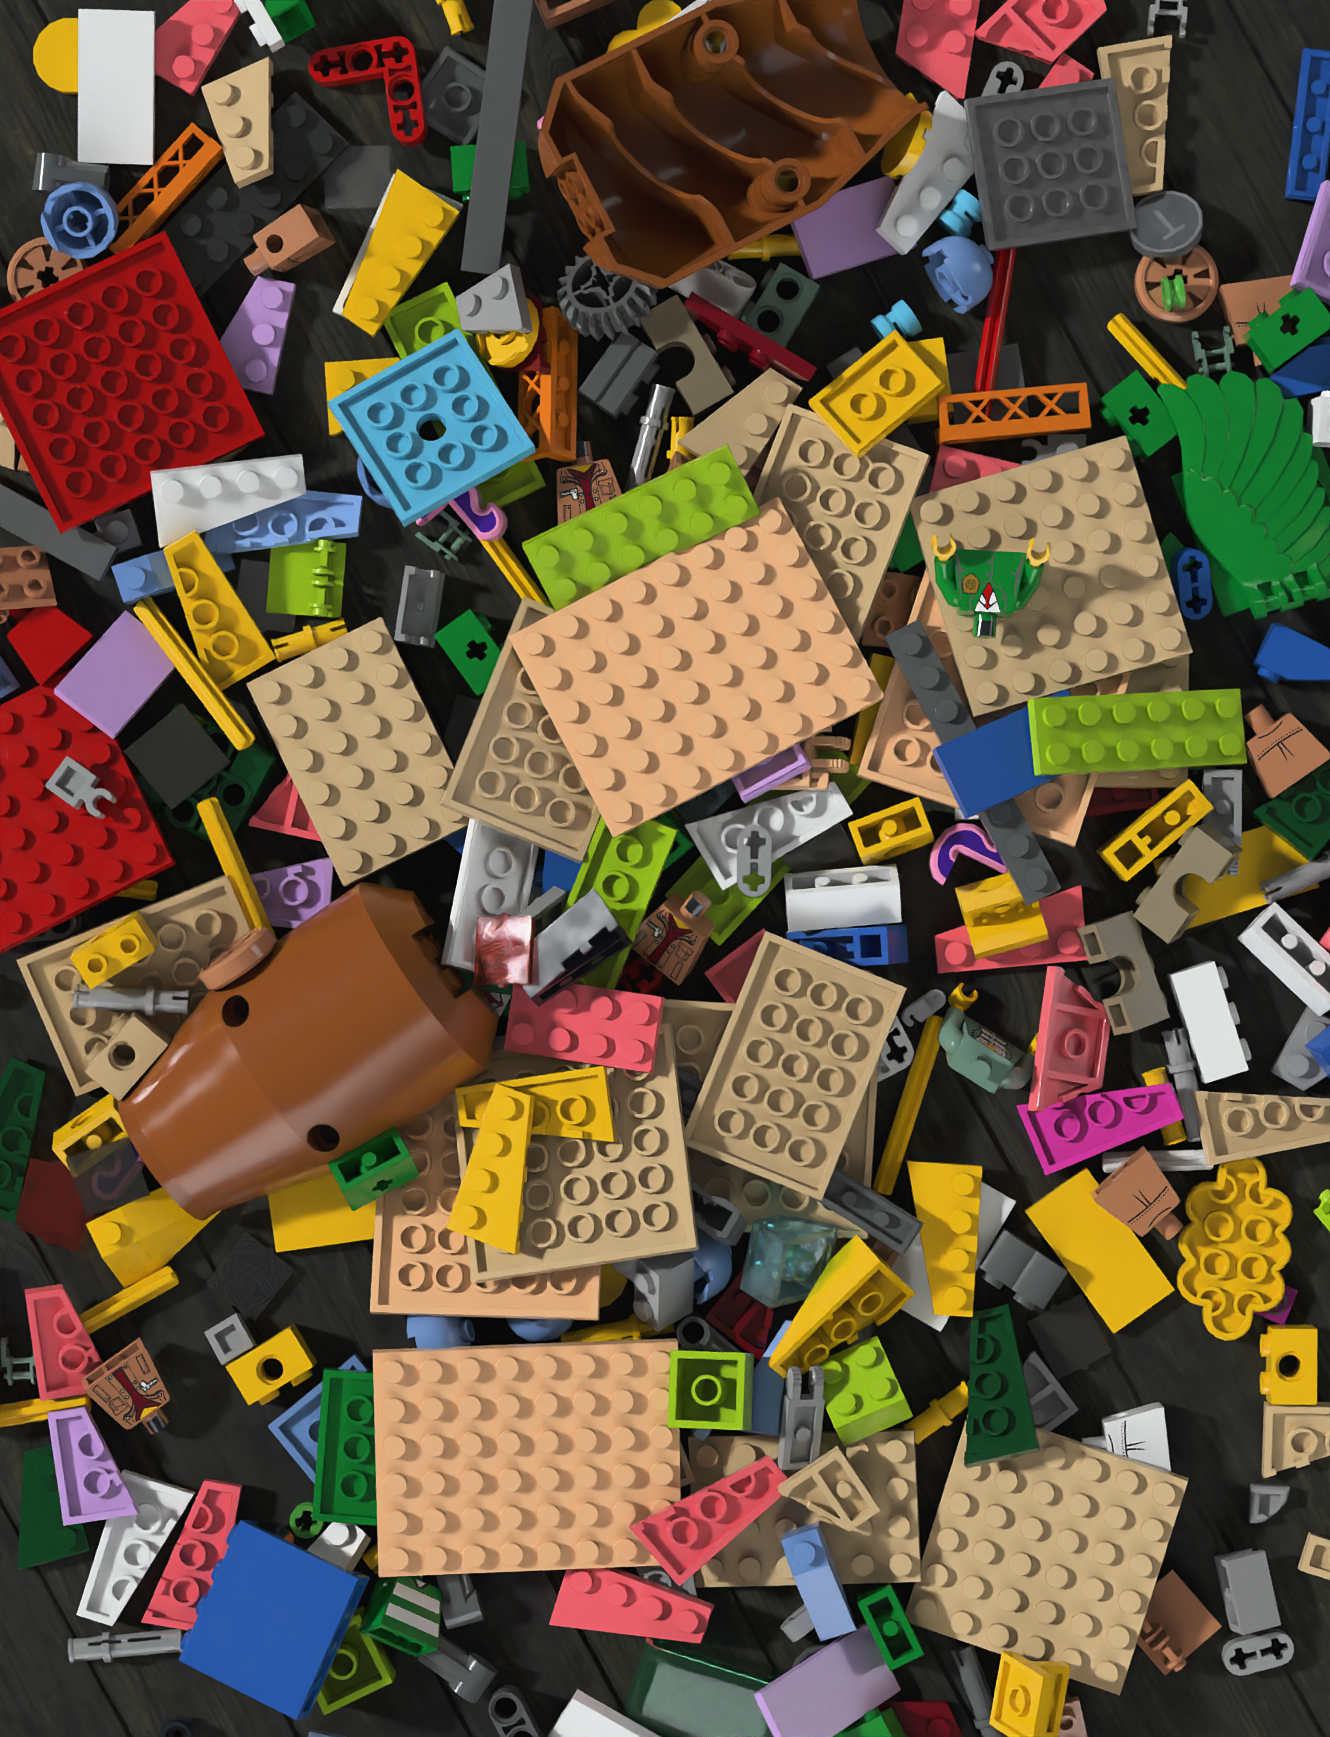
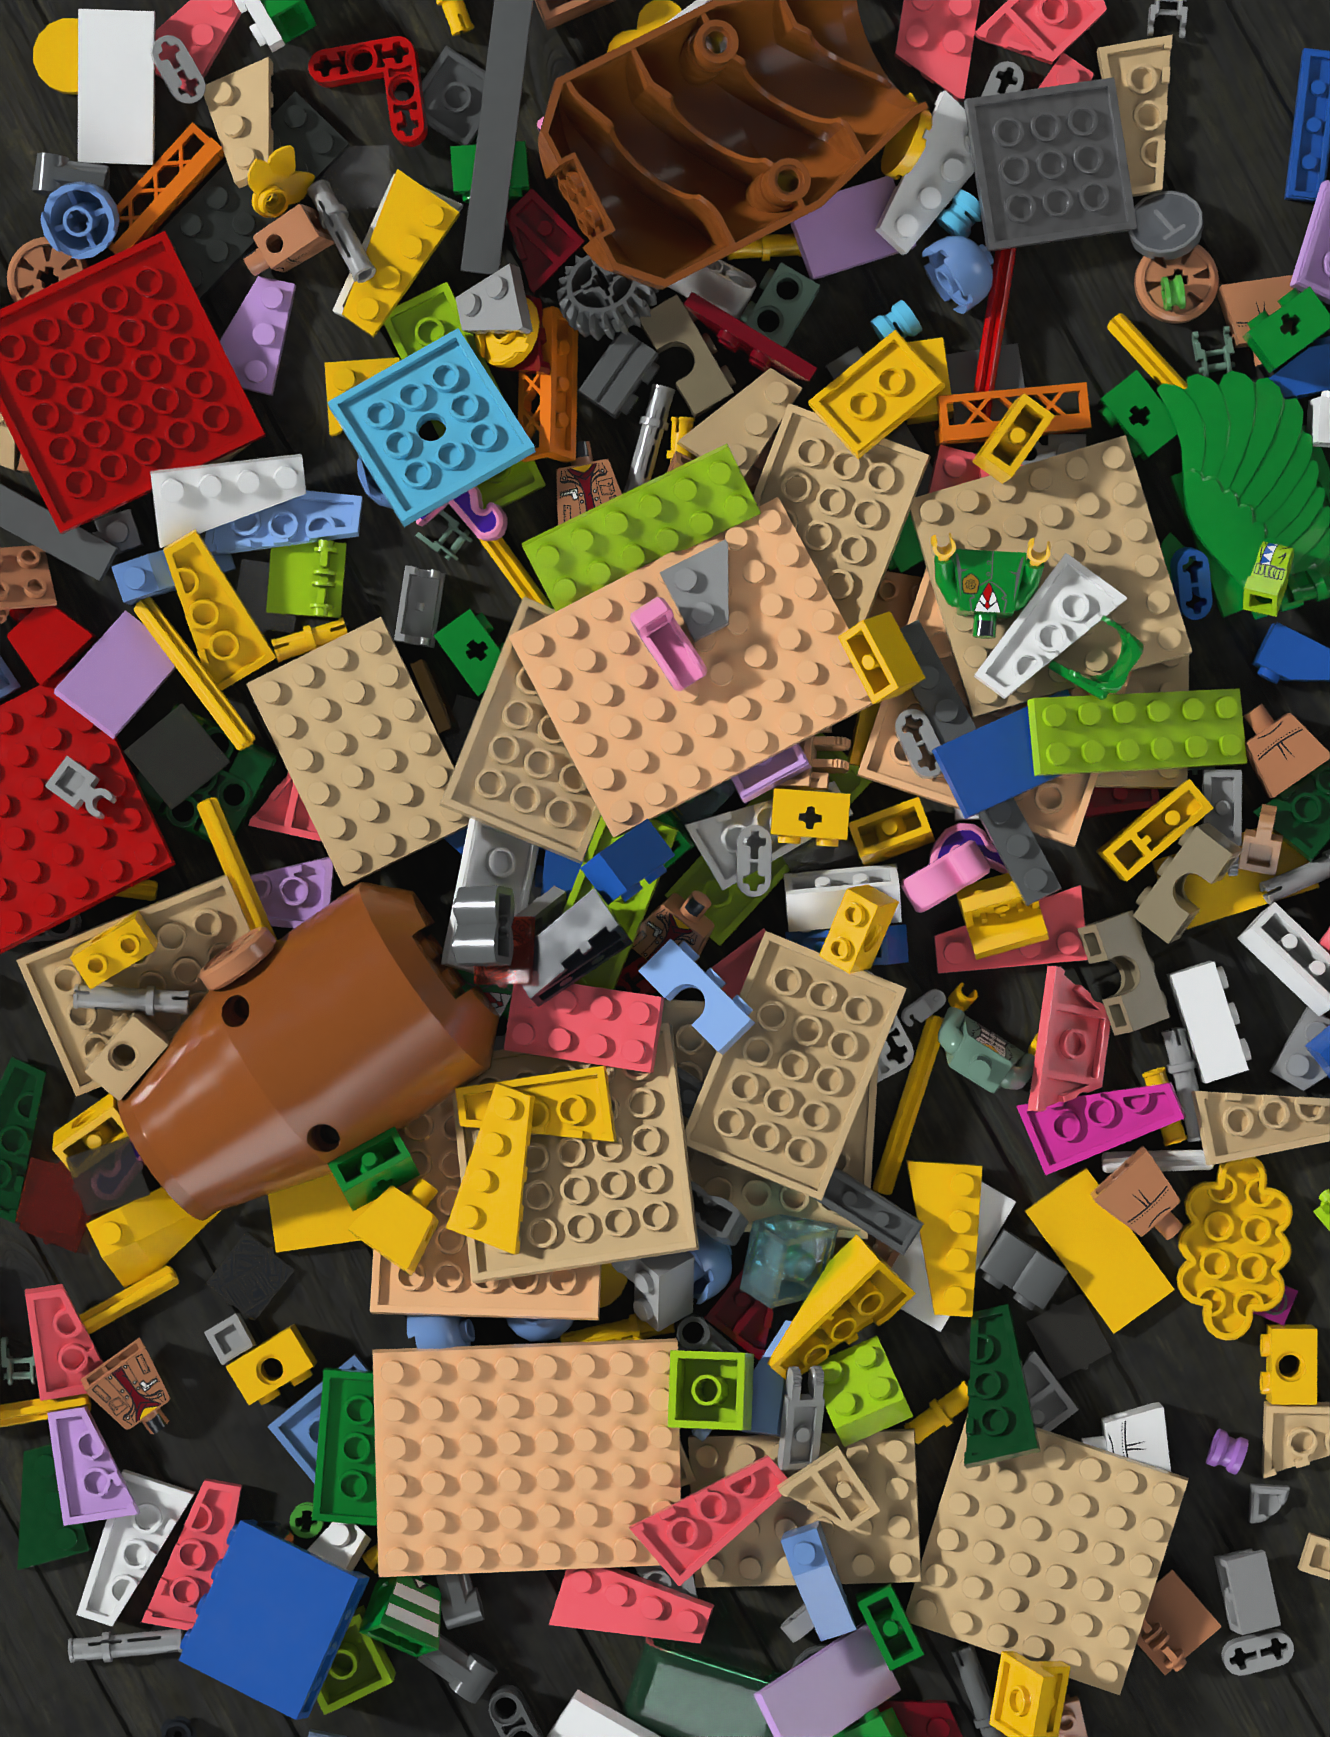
none -> light grey beam [151,35,206,104]
none -> yellow plate [248,145,315,218]
none -> light grey pin [307,180,376,283]
none -> yellow torso [348,1178,439,1276]
none -> dark brown tile [410,659,460,737]
none -> dark grey brick [452,885,515,967]
none -> dark red wing [506,188,586,294]
none -> blue brick [580,818,675,905]
none -> bright pink animal [630,597,707,692]
none -> light blue arch [639,939,755,1055]
none -> light grey wing [660,539,729,642]
none -> yellow brick [770,788,851,847]
none -> yellow brick [819,884,899,974]
none -> yellow brick [838,611,926,704]
none -> light grey beam [895,709,942,779]
none -> bright pink animal [900,840,991,913]
none -> yellow brick [972,393,1055,484]
none -> white wing [974,553,1127,699]
none -> green helmet [1048,615,1144,700]
none -> medium lavender wheel [1206,1429,1248,1475]
none -> medium nougat plate [1238,804,1283,876]
none -> lime leg [1243,541,1294,617]

